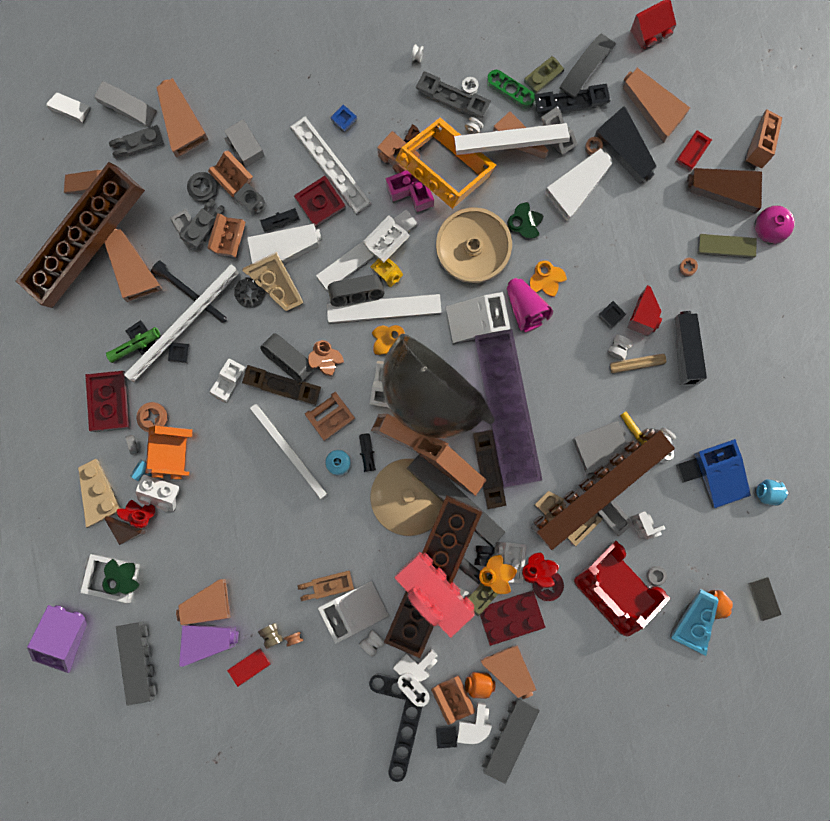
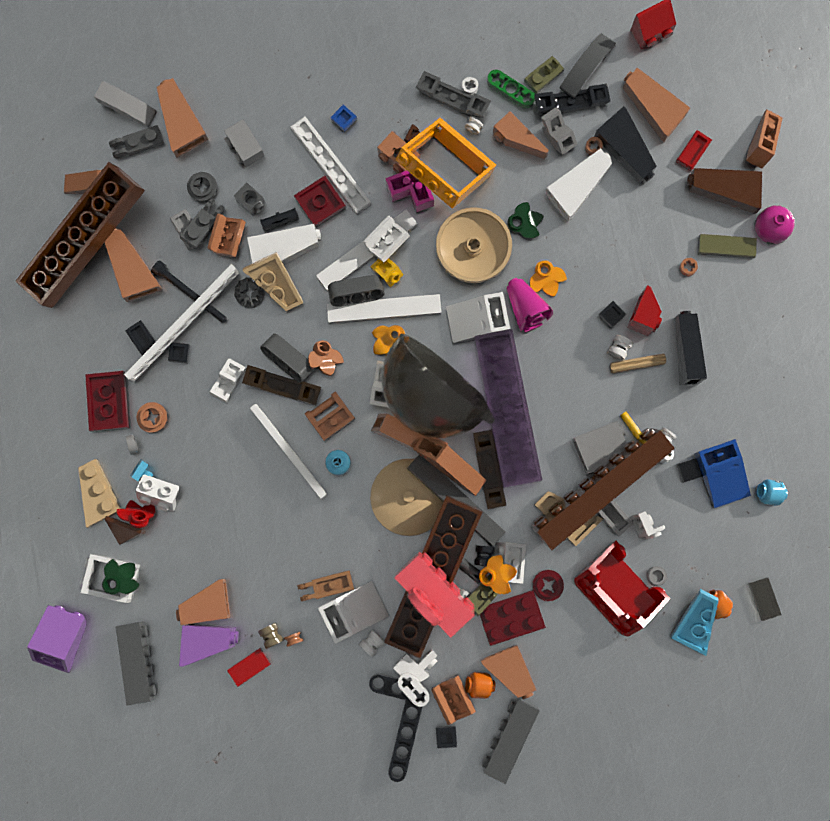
white slope [46,93,91,123] -> none
bright green pin [106,327,161,363] -> none
orange panel [145,426,192,480] -> none
nougat bracket [208,151,253,197] -> none
black axle [359,433,376,472] -> none
white bush [411,44,424,63] -> none
white tile [454,123,570,155] -> none
white brick [457,702,492,744] -> none
red plate [522,553,559,588] -> none

